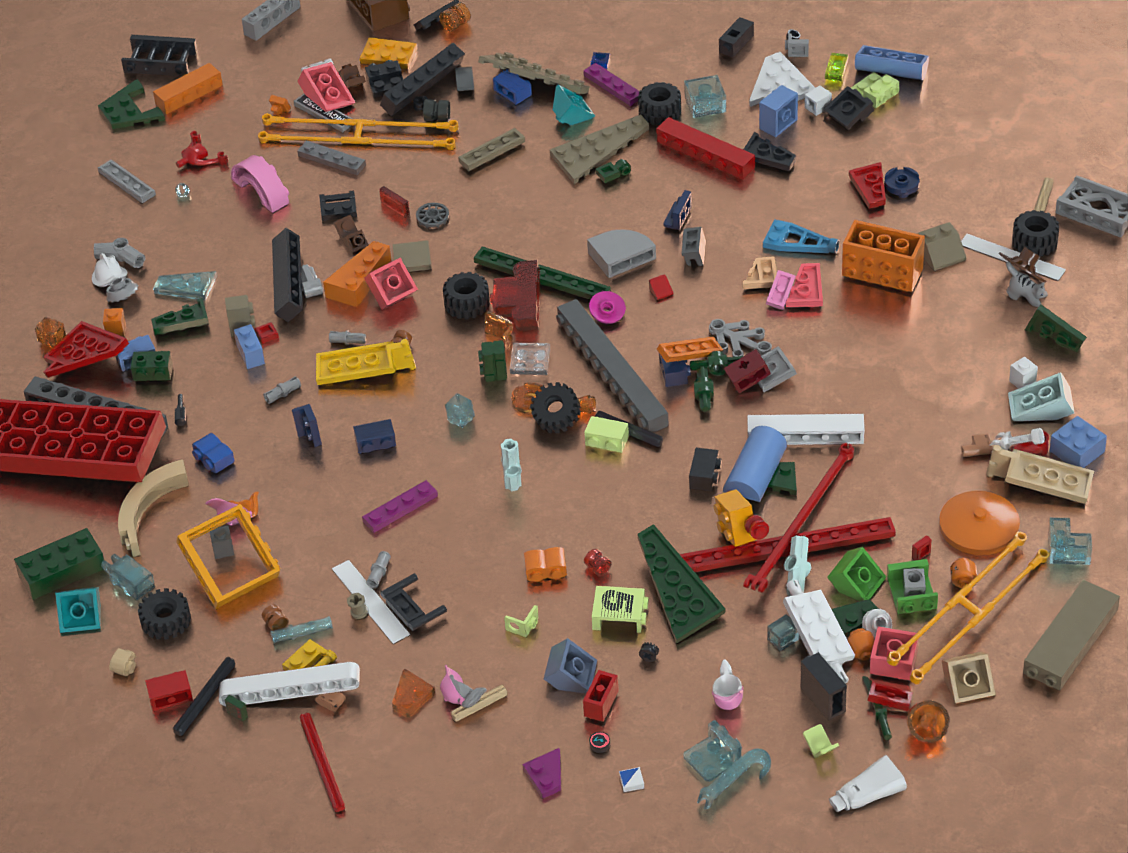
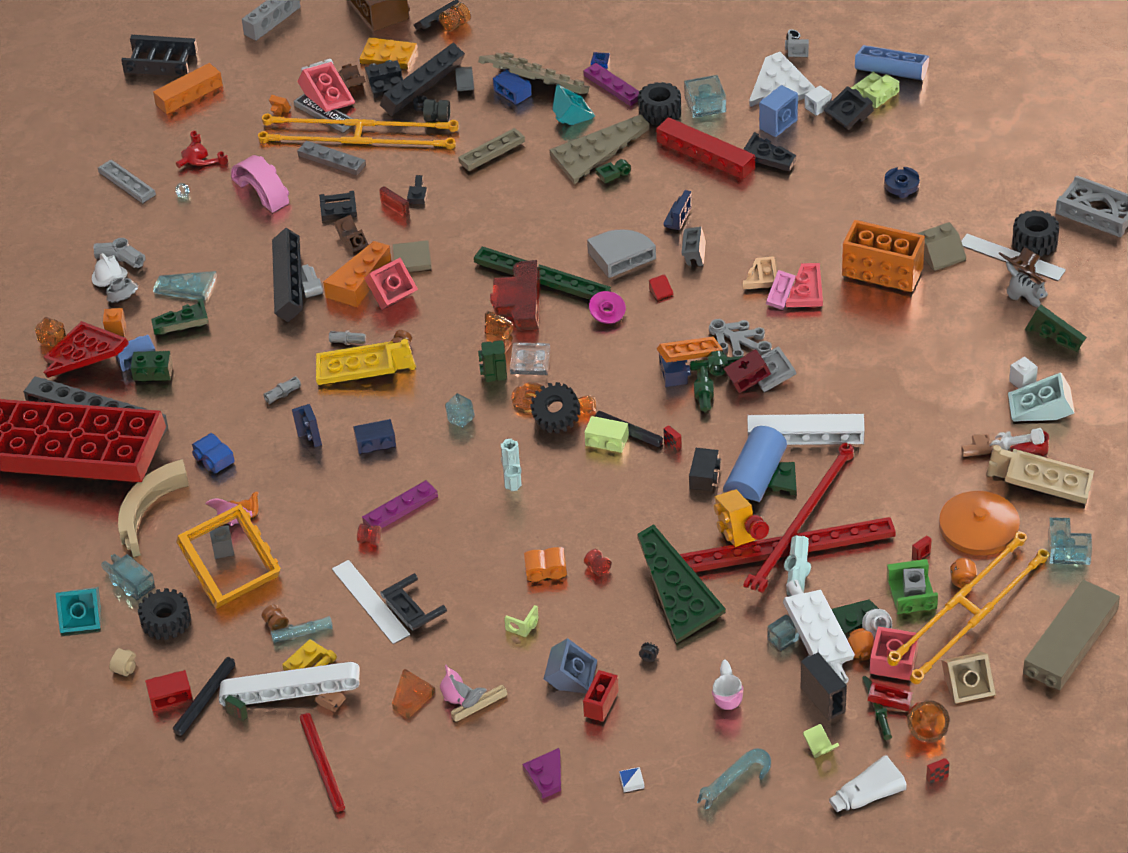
dark green brick [14,528,106,600] -> none
dark green wing [98,79,165,129] -> none
black axle [175,394,186,426] -> none
dark tan brick [225,295,256,337] -> none
medium blue brick [234,324,265,369] -> none
red tile [254,322,279,344] -> none
dark tan bush [347,593,368,619] -> none
light grey pin [366,551,391,588] -> none
dark grey wheel [416,203,449,228] -> none
black tyre [443,272,490,319] -> none
dark grey brick [556,299,669,433] -> none
black tile [589,732,611,753] -> none
yellowish green panel [592,586,649,633] -> none
clear light blue bracket [683,720,742,782] -> none
black brick [719,17,754,57] -> none
dark azure plate [763,219,840,253] -> none
clear neon green plate [825,53,848,81] -> none
bright green slope [827,547,887,602] -> none
red wing [848,162,886,209] -> none
tan axle [1034,177,1054,211] -> none
medium blue brick [1049,416,1107,468] -> none
none -> clear red wheel [357,523,381,545]
none -> black plate [407,175,427,204]
none -> red tile [663,425,682,452]
none -> red tile [926,758,950,784]

